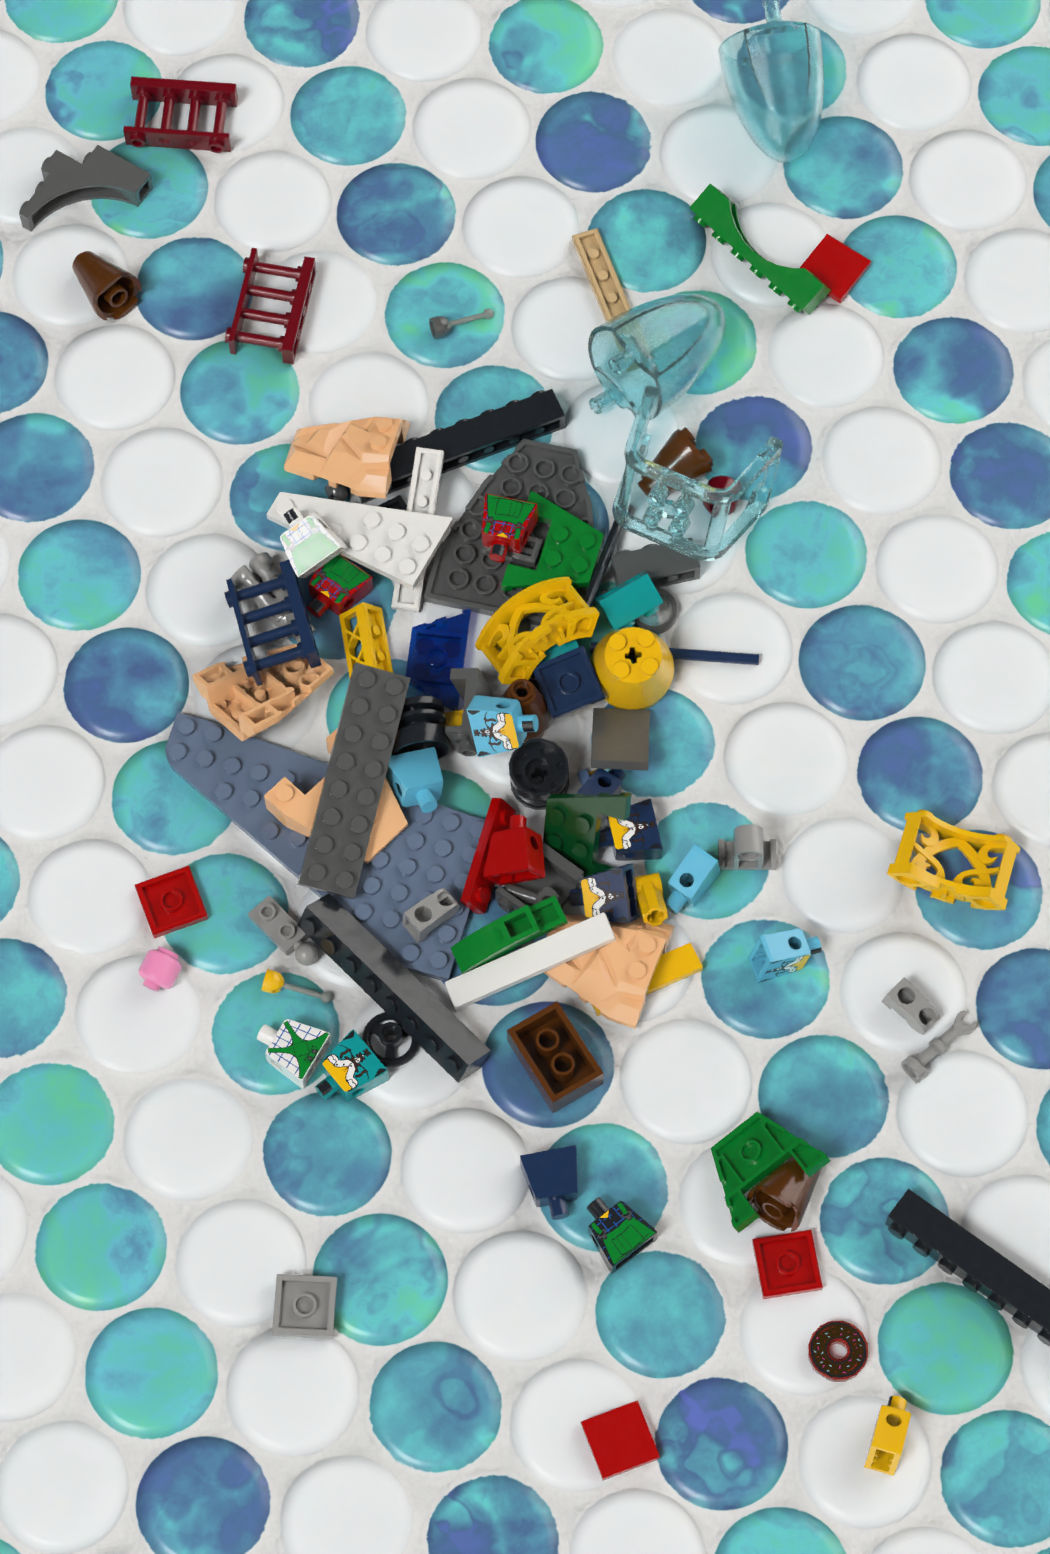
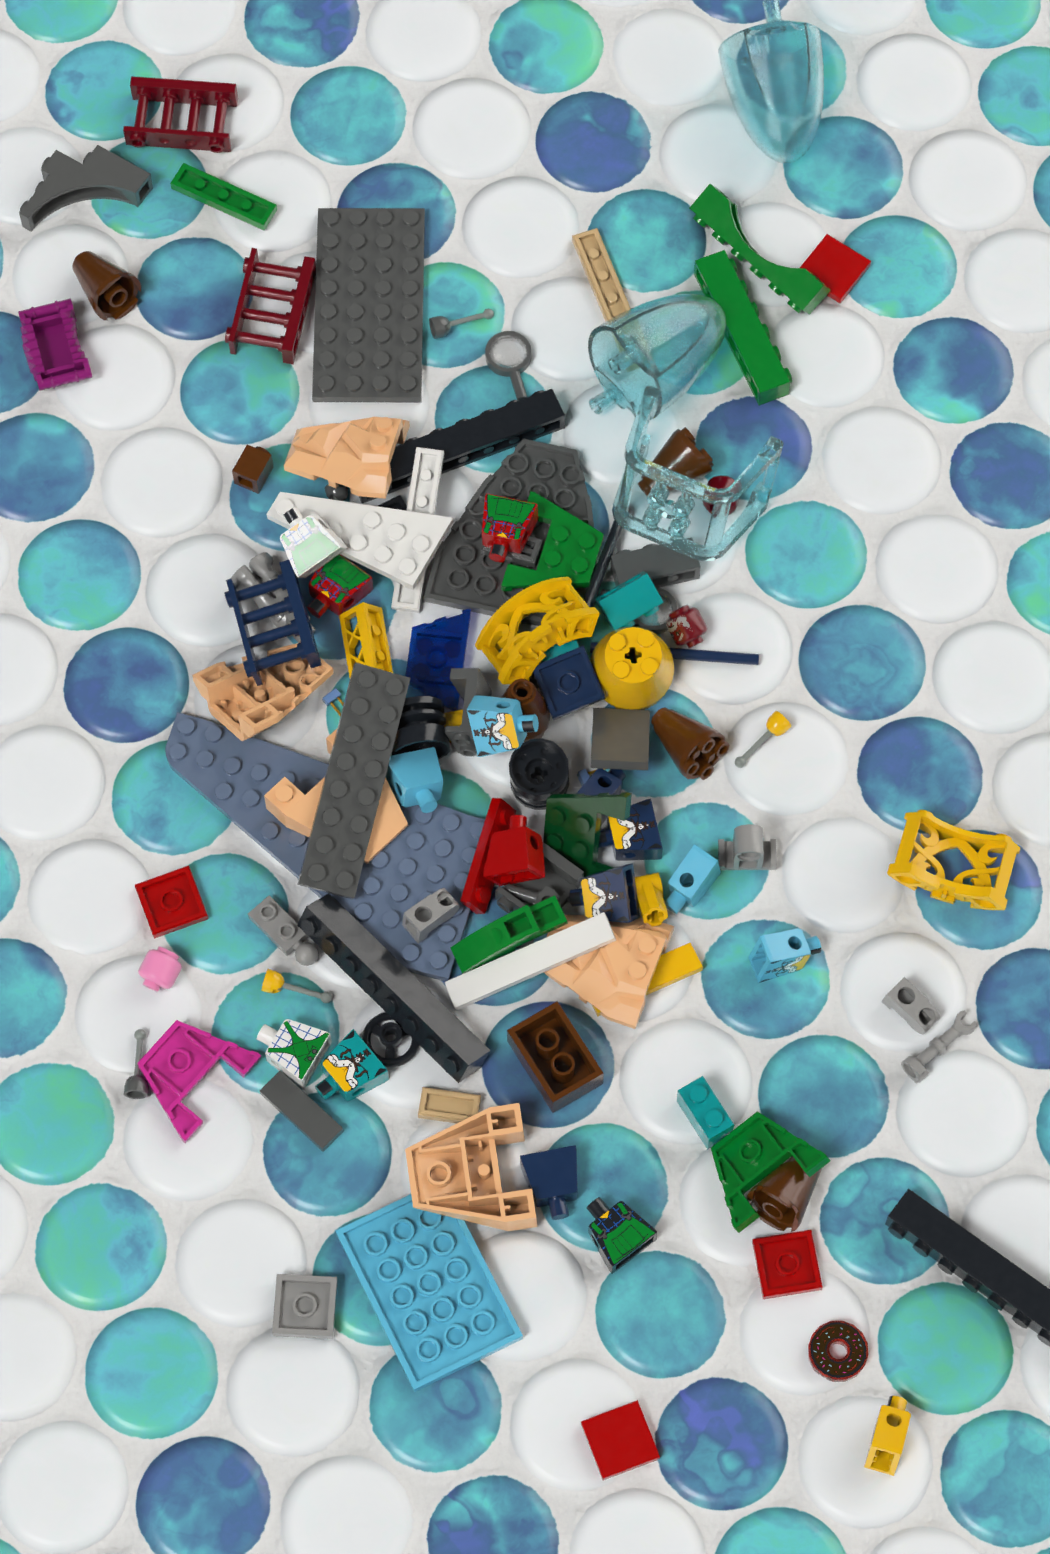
none -> magenta piece [18,298,92,391]
none -> dark grey hinge [124,1029,148,1099]
none -> dark pink wing [137,1020,261,1143]
none -> green plate [170,163,277,231]
none -> reddish brown brick [232,444,274,494]
none -> dark grey tile [260,1070,344,1152]
none -> dark grey plate [312,208,425,403]
none -> medium blue piece [322,688,344,716]
none -> medium azure plate [335,1194,523,1392]
none -> light nougat wedge [405,1103,538,1231]
none -> tan tile [418,1087,481,1124]
none -> piece [485,331,531,401]
none -> reddish brown cone [651,707,730,780]
none -> dark red head [666,604,708,648]
none -> teal brick [676,1076,734,1150]
none -> green brick [694,250,792,406]
none -> hinge [735,711,791,768]

